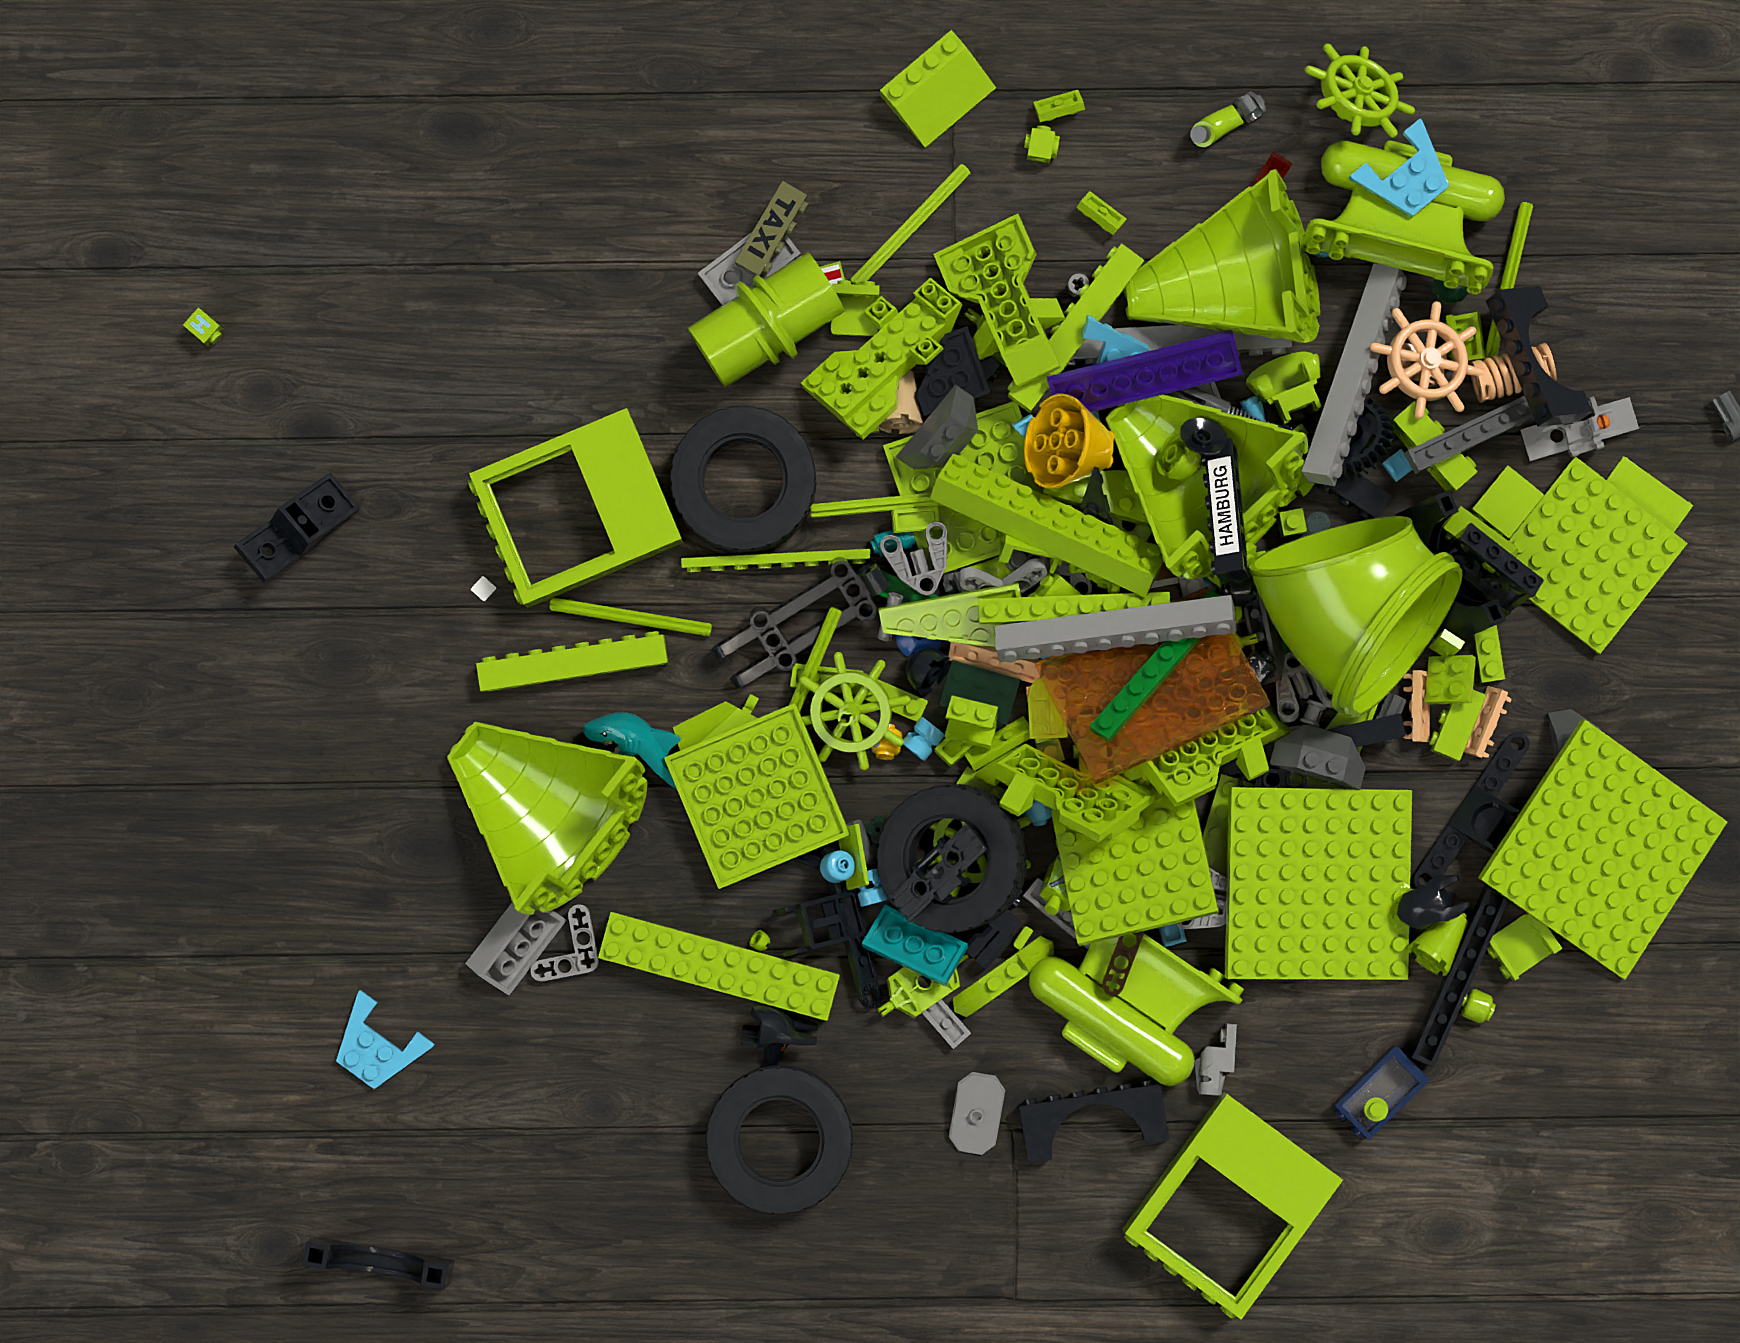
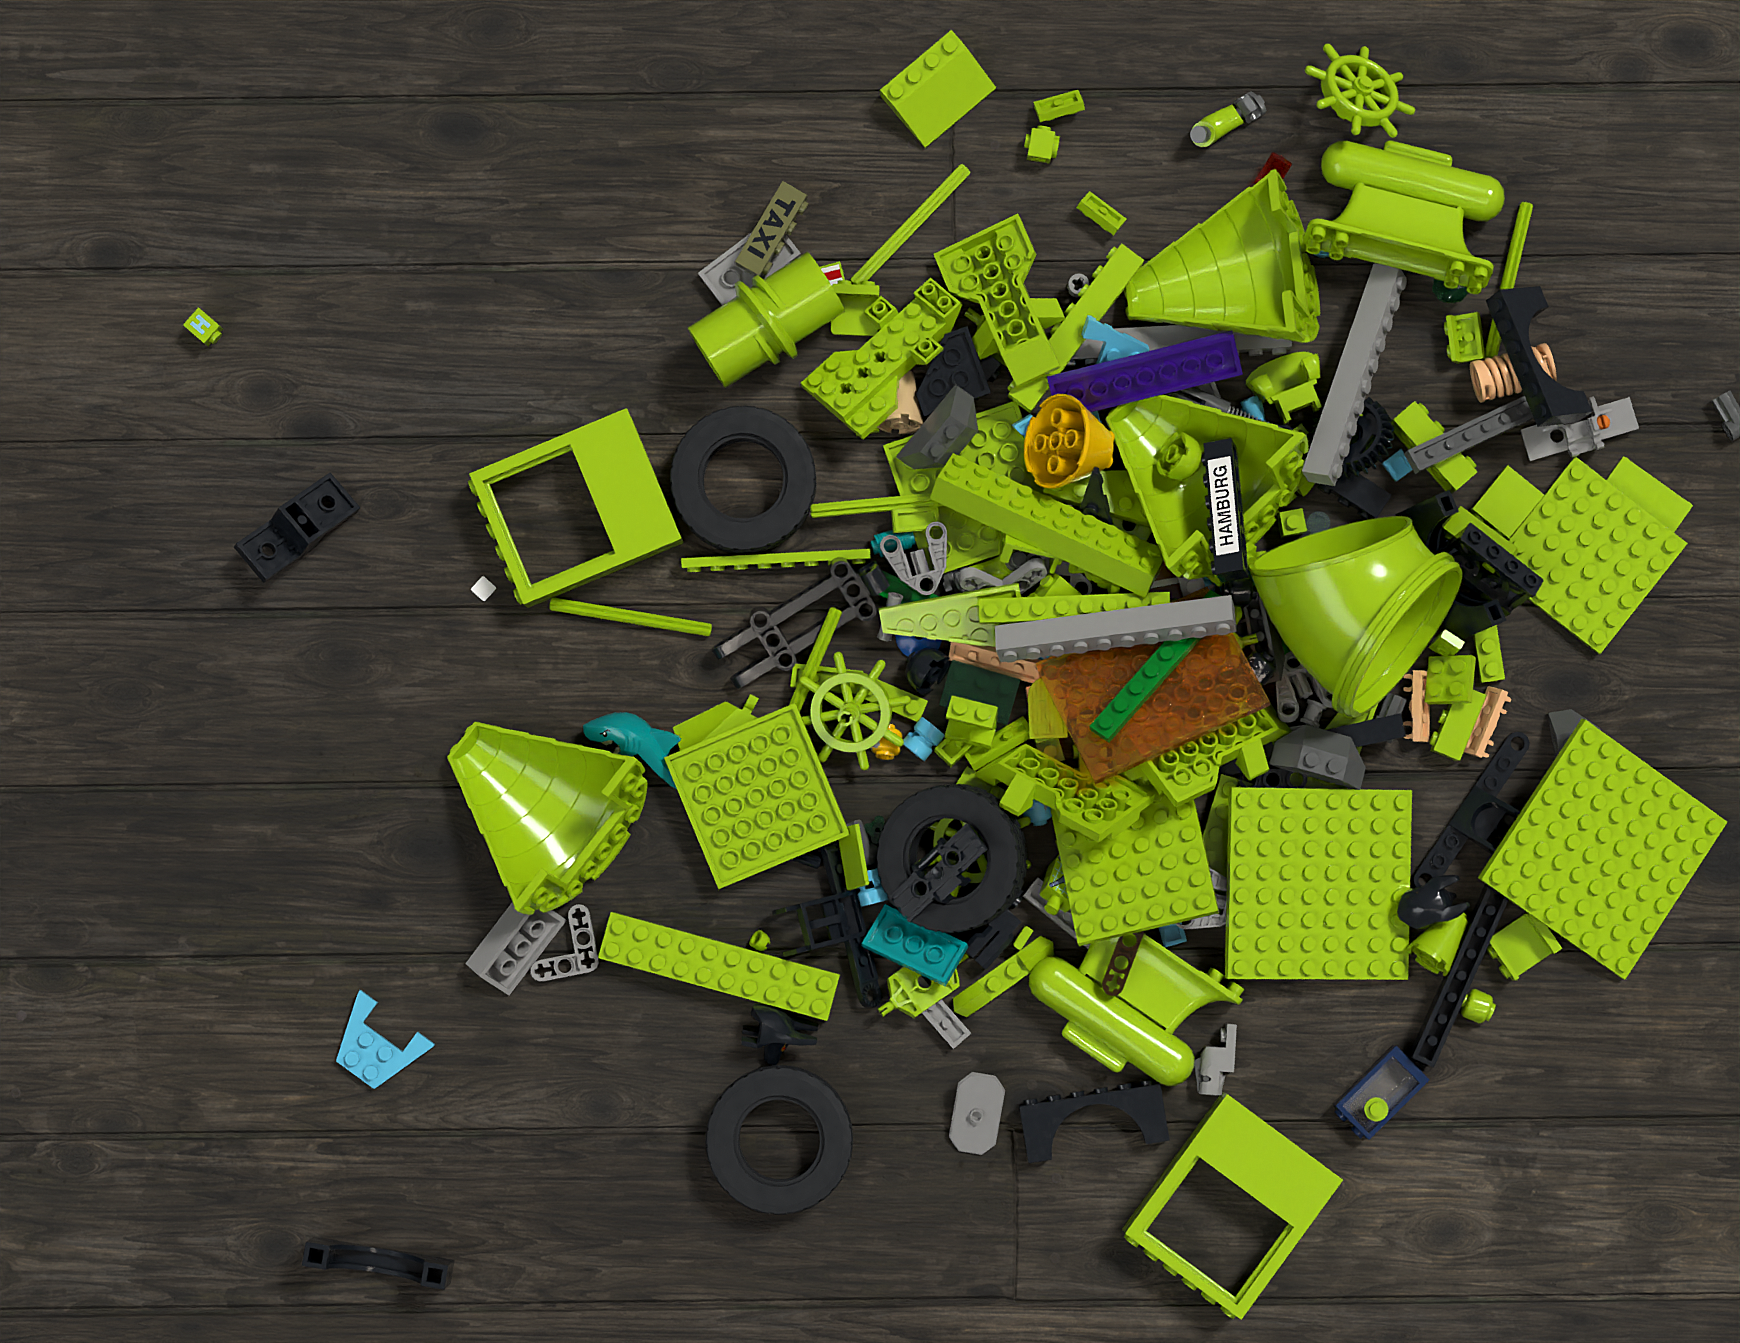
lime brick [476,631,669,692] -> none
medium azure head [820,850,855,883] -> none
black dish [1180,418,1227,455] -> none
medium azure wing [1349,119,1449,218] -> none
light nougat piece [1370,301,1485,419] -> none

